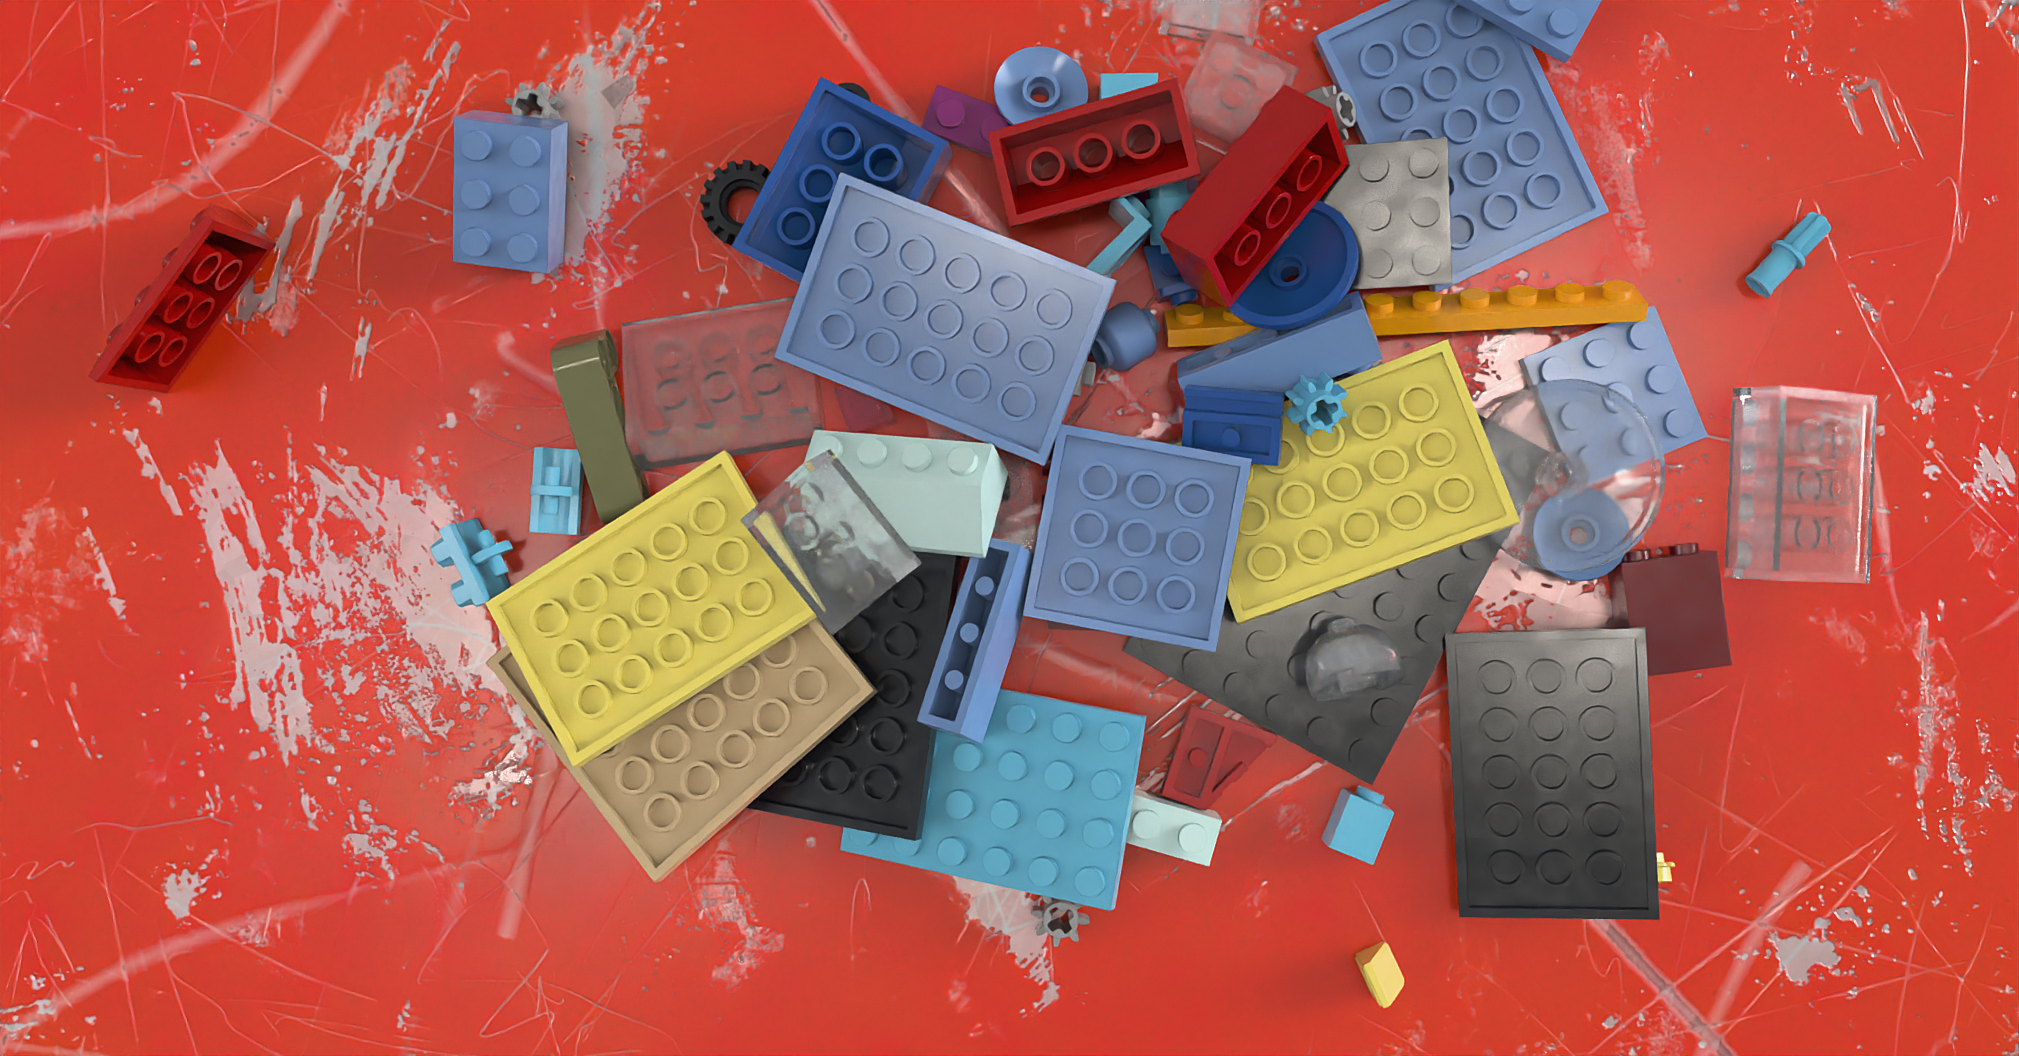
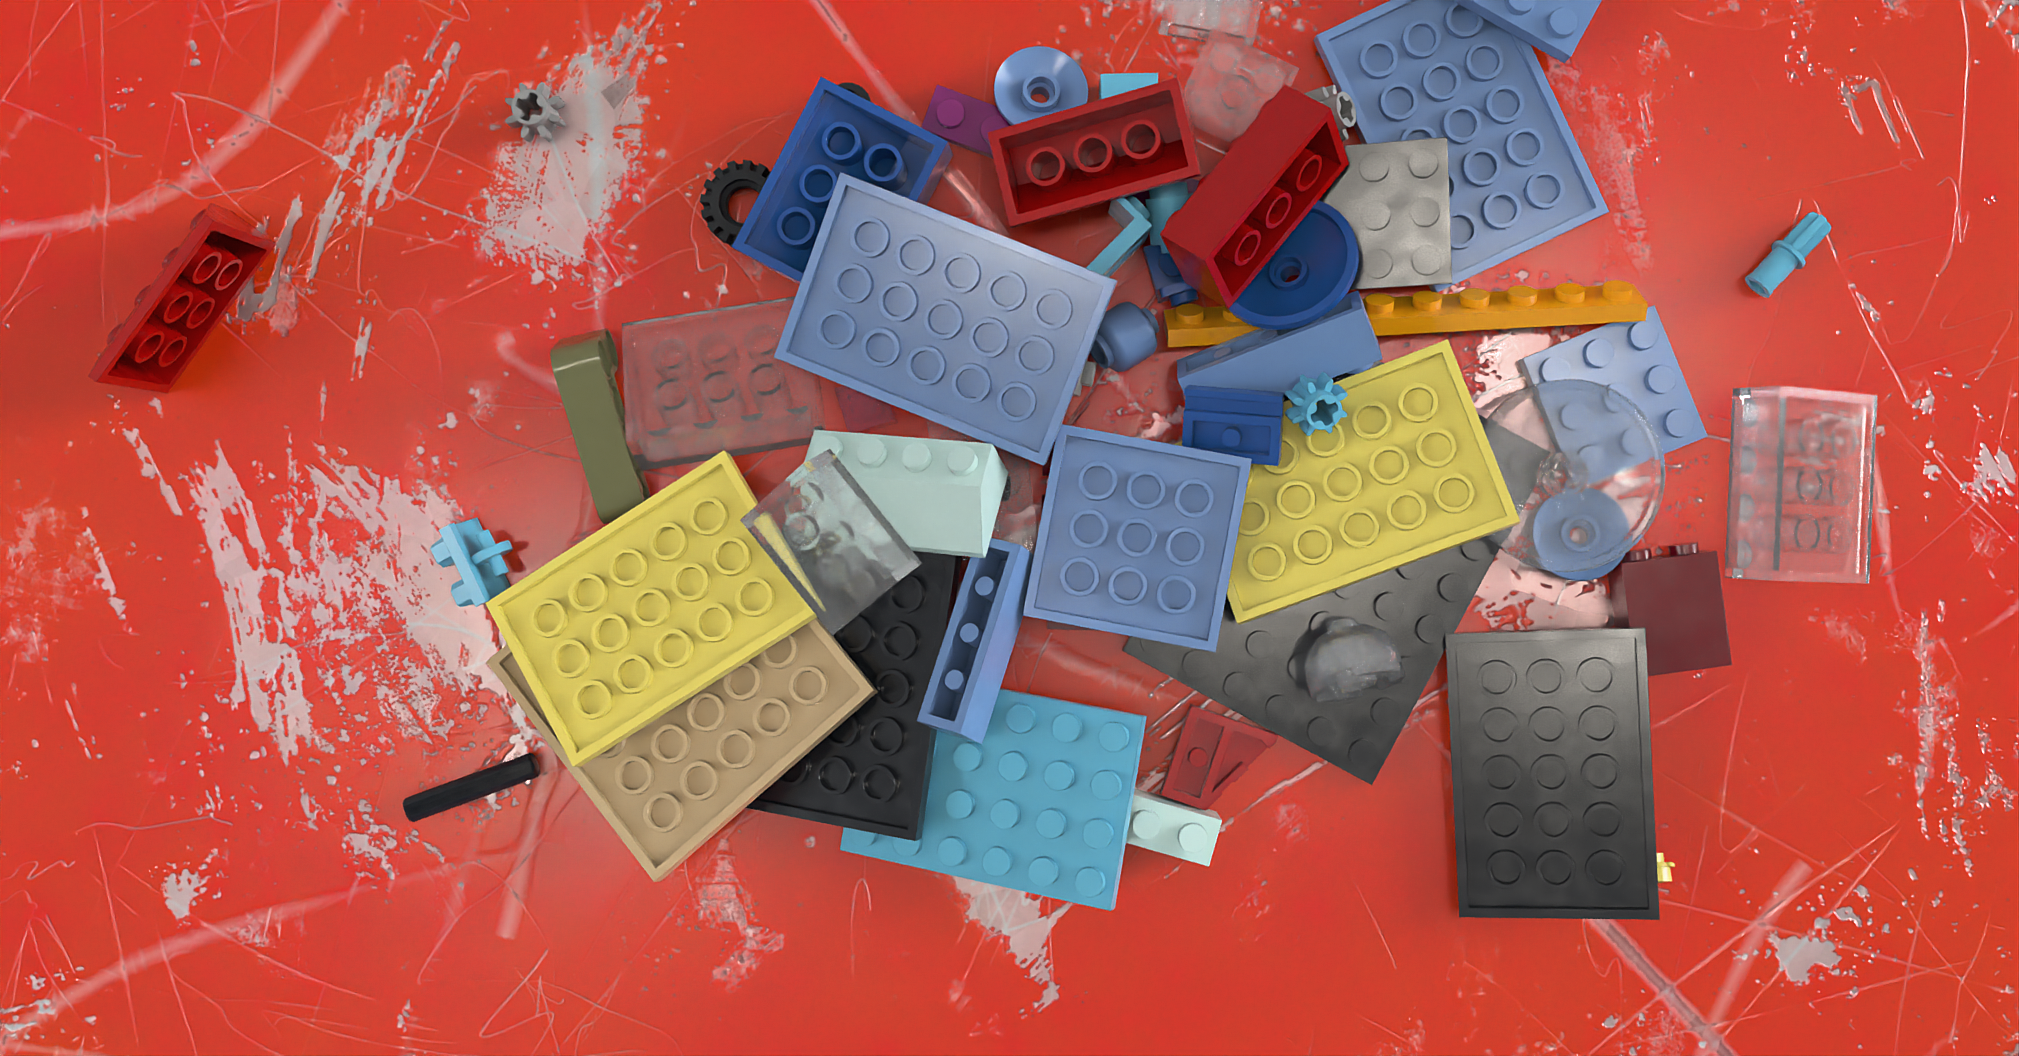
medium blue brick [453,109,568,274] -> none
medium azure hips [529,447,584,535] -> none
light grey gear [1031,896,1090,947] -> none
medium azure brick [1321,785,1395,865] -> none
light yellow slope [1354,942,1404,1009] -> none
none -> black axle [403,753,540,822]

